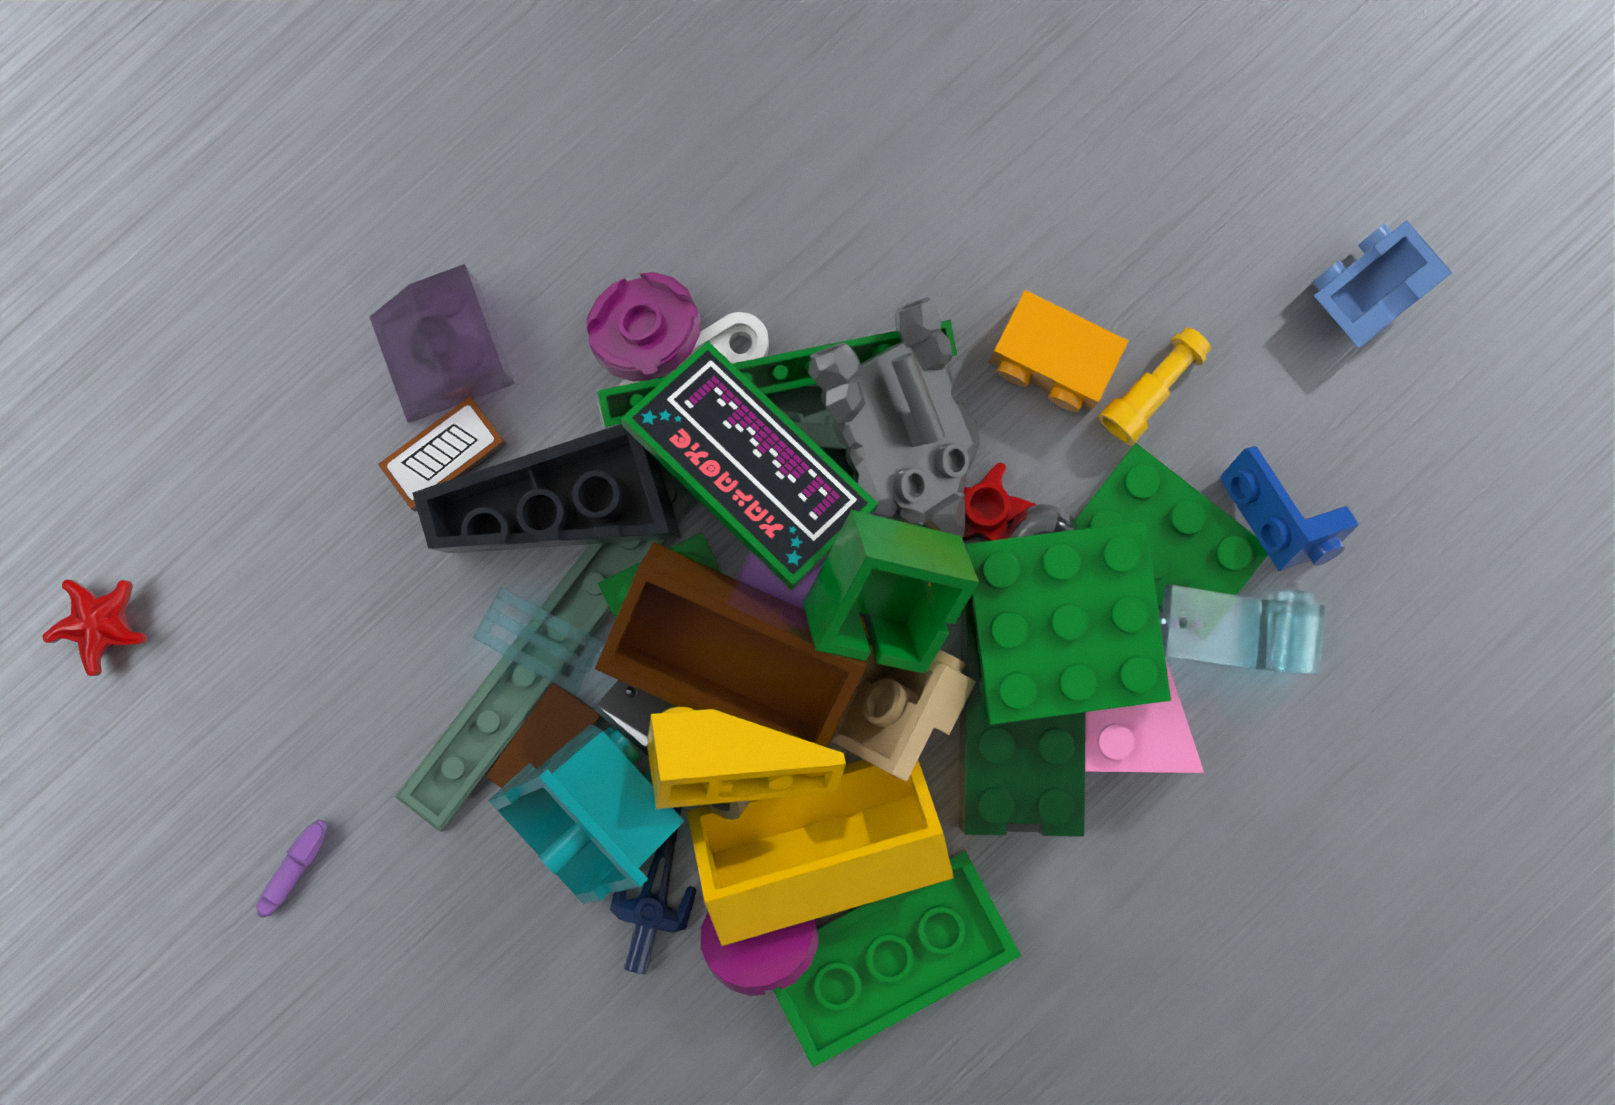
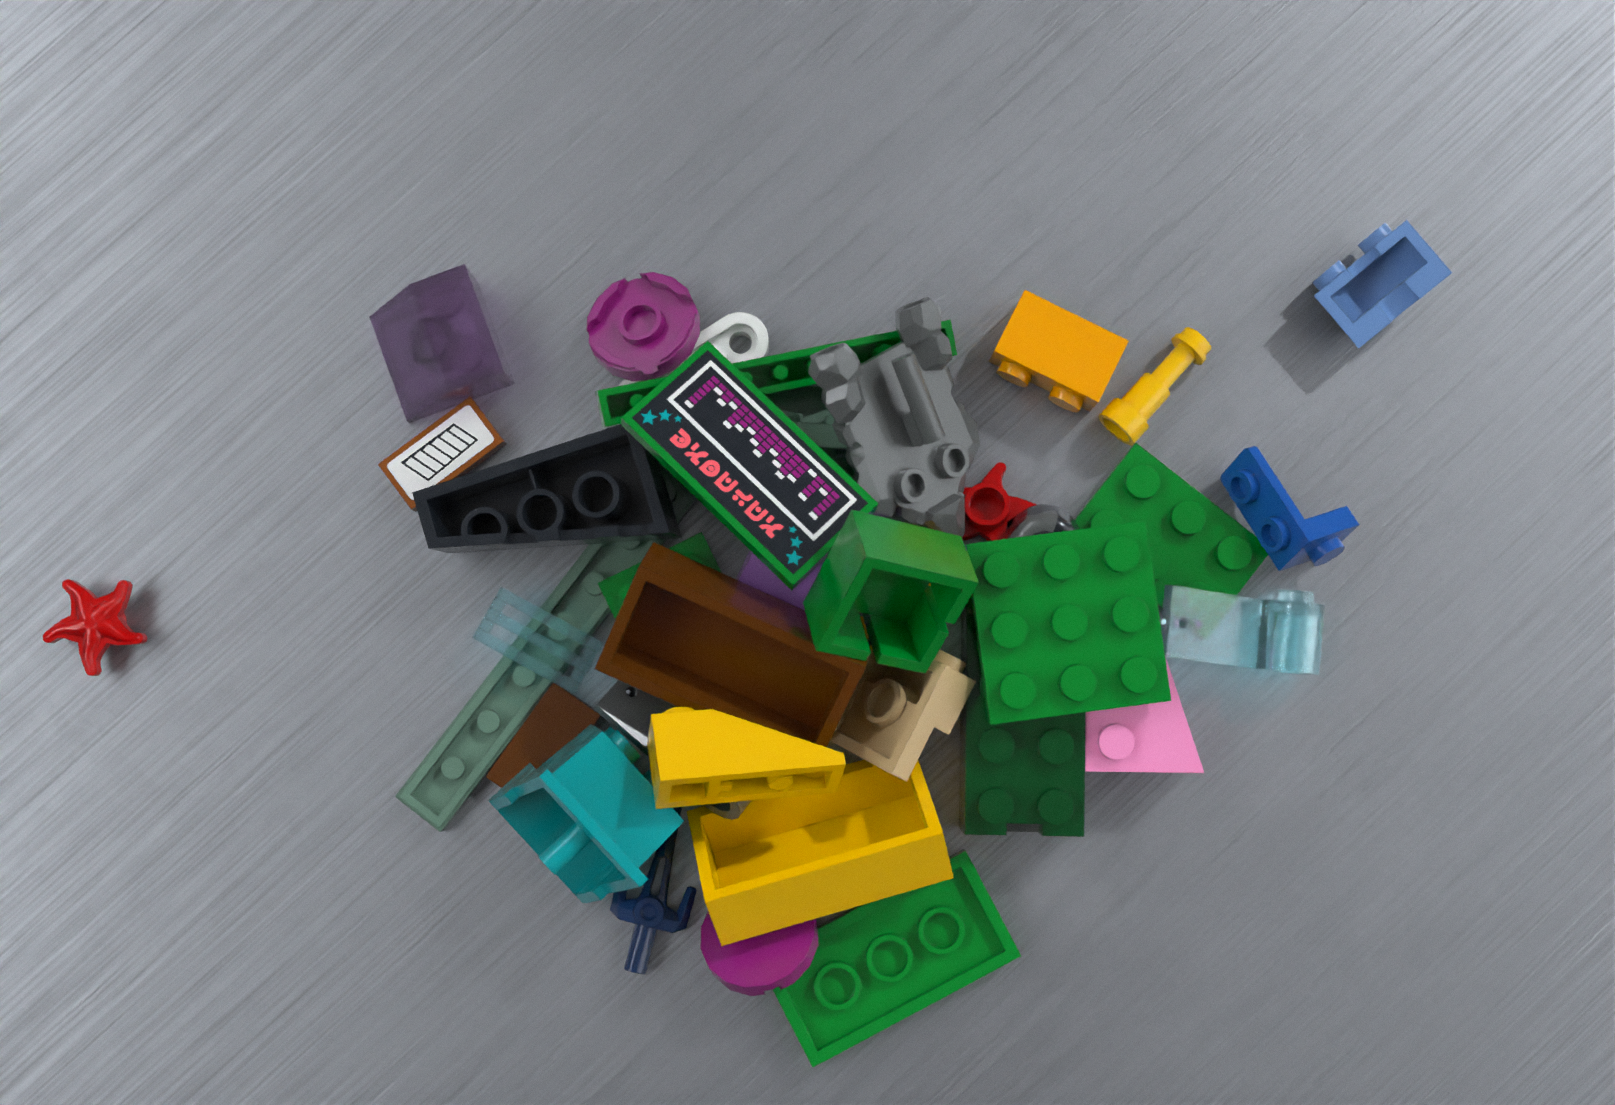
medium lavender piece [256,819,327,917] -> none

